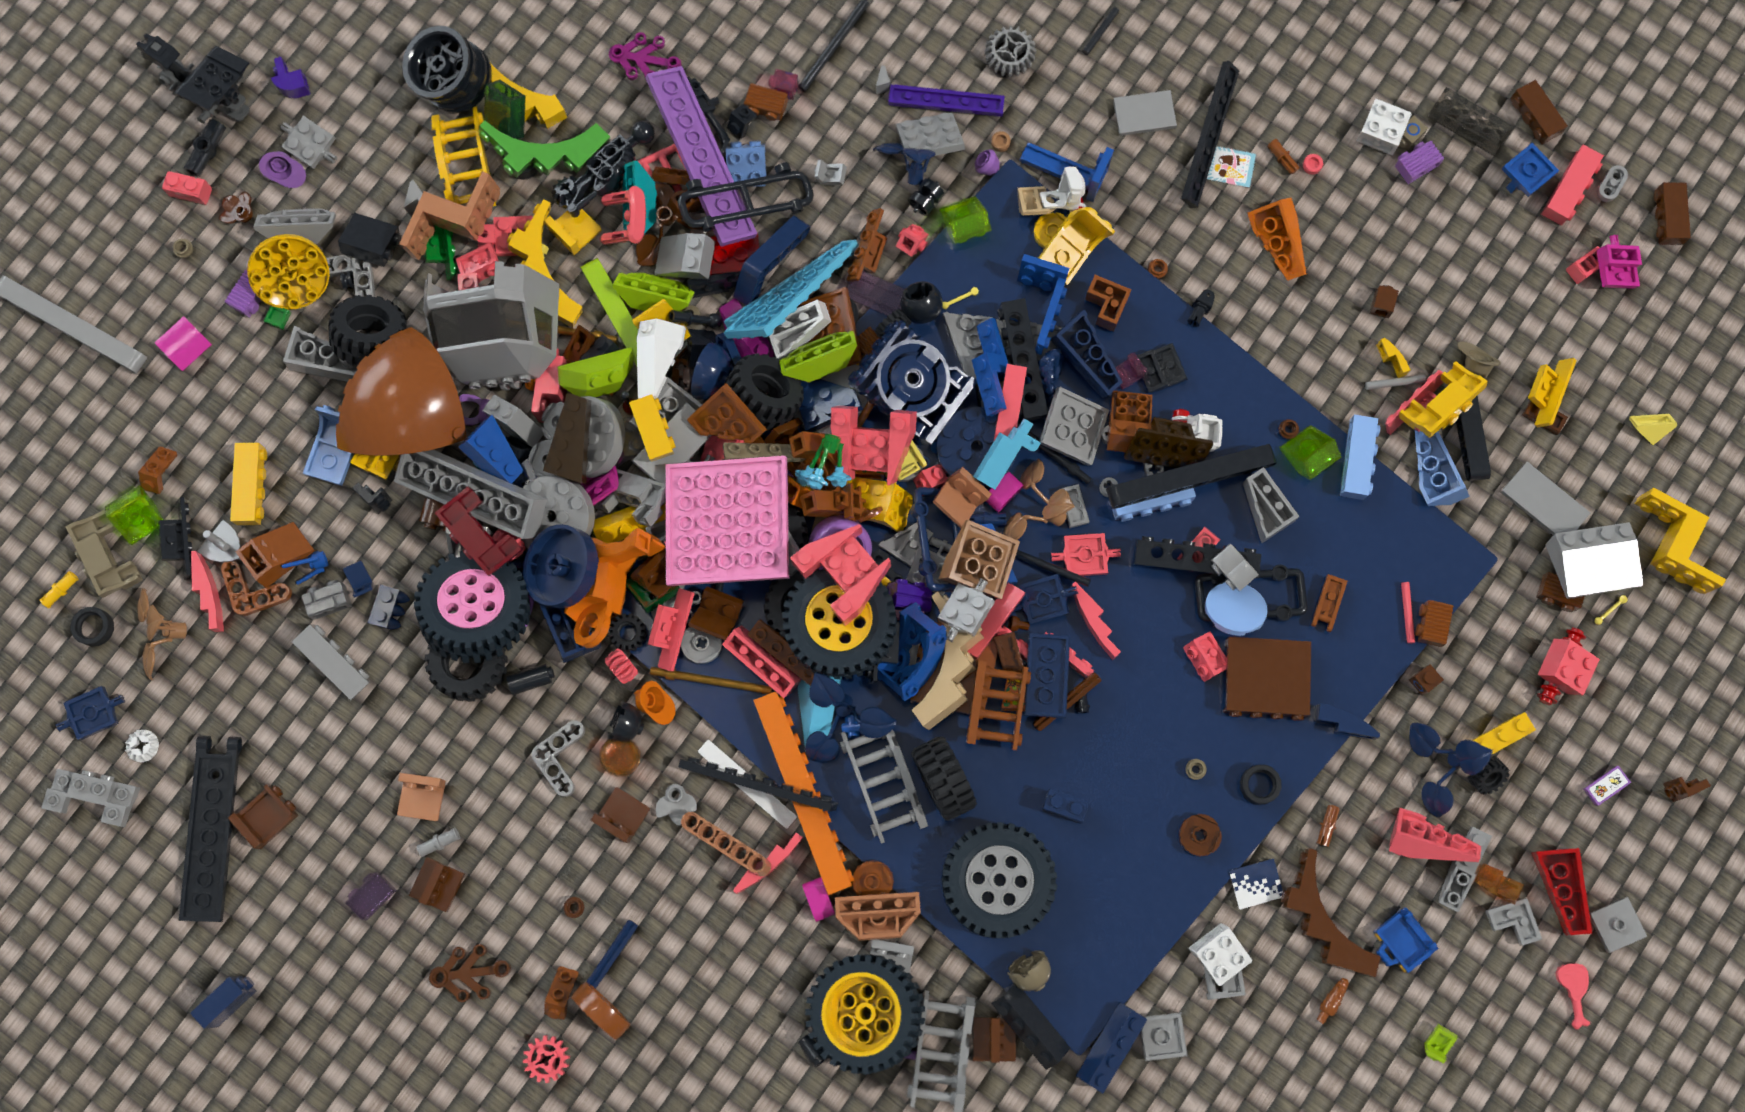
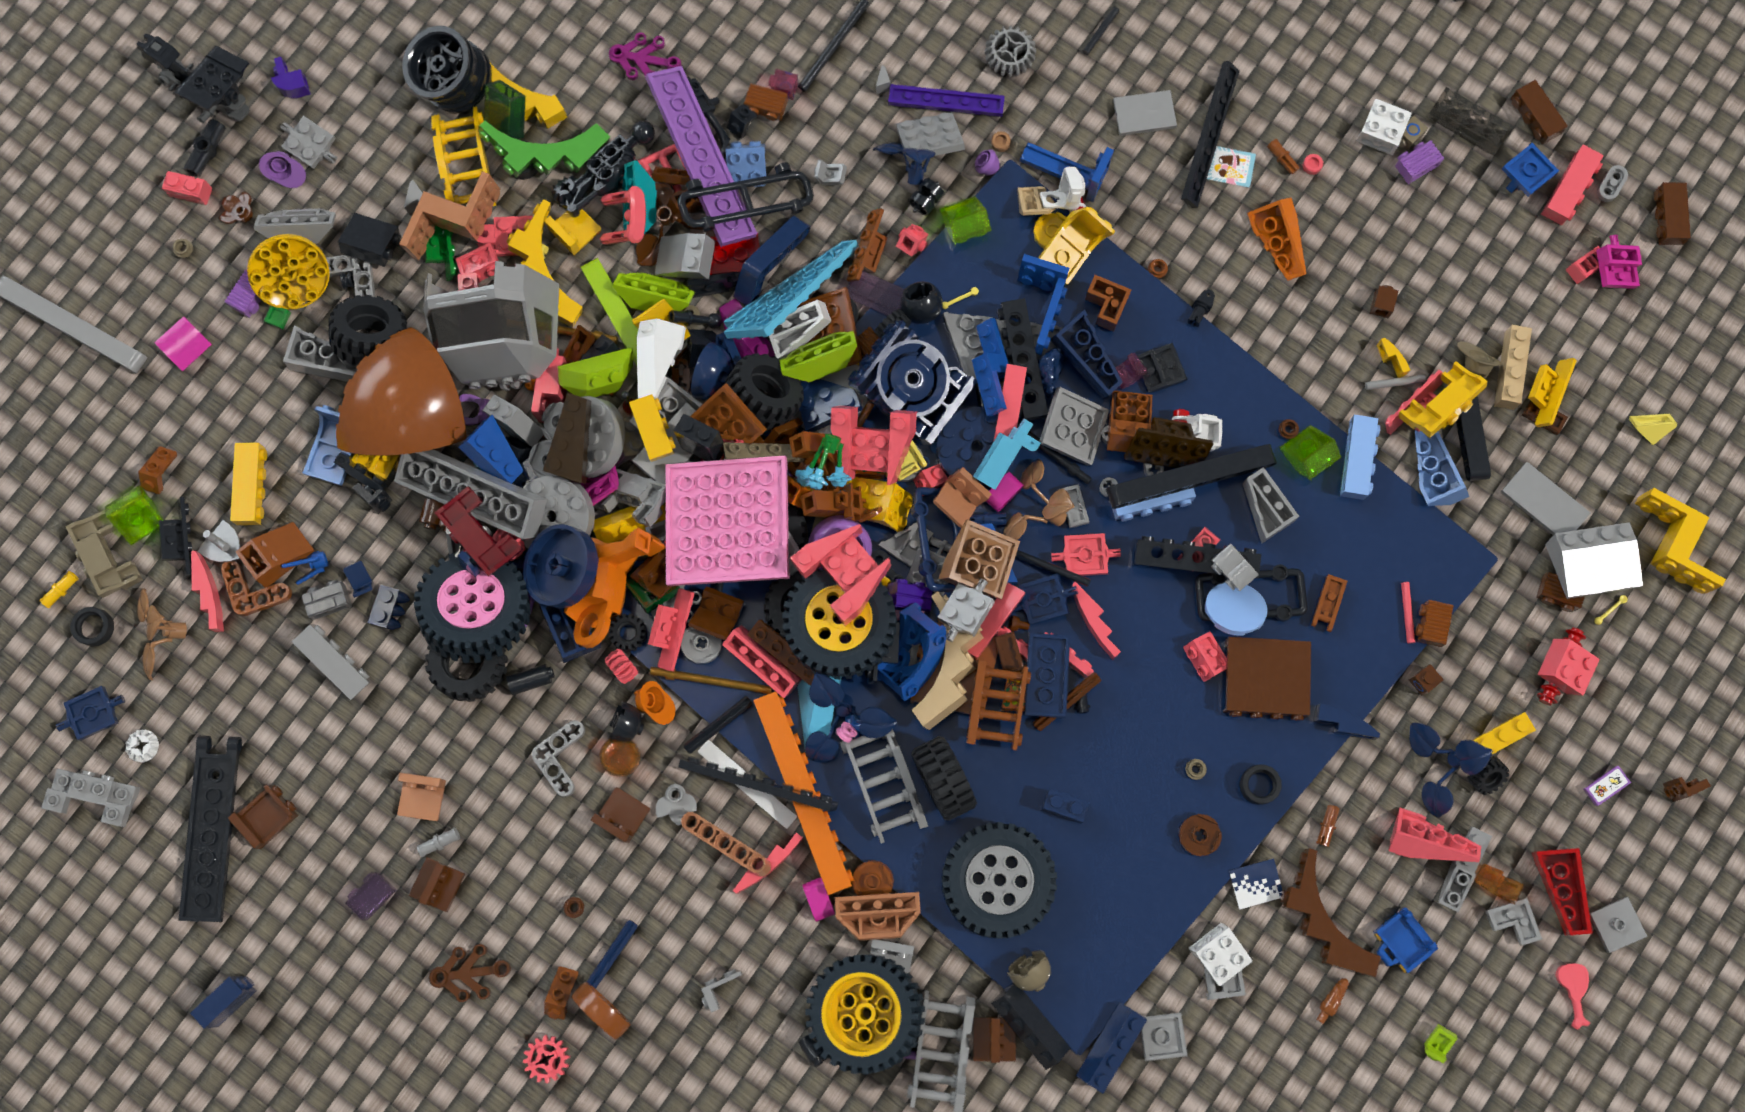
none -> black hinge [333,452,387,492]
none -> dark blue tile [458,551,480,577]
none -> black brick [673,414,724,461]
none -> black axle [683,696,753,754]
none -> light grey bracket [701,969,743,1013]
none -> bright pink bush [836,722,857,743]
none -> tan brick [1494,325,1532,410]

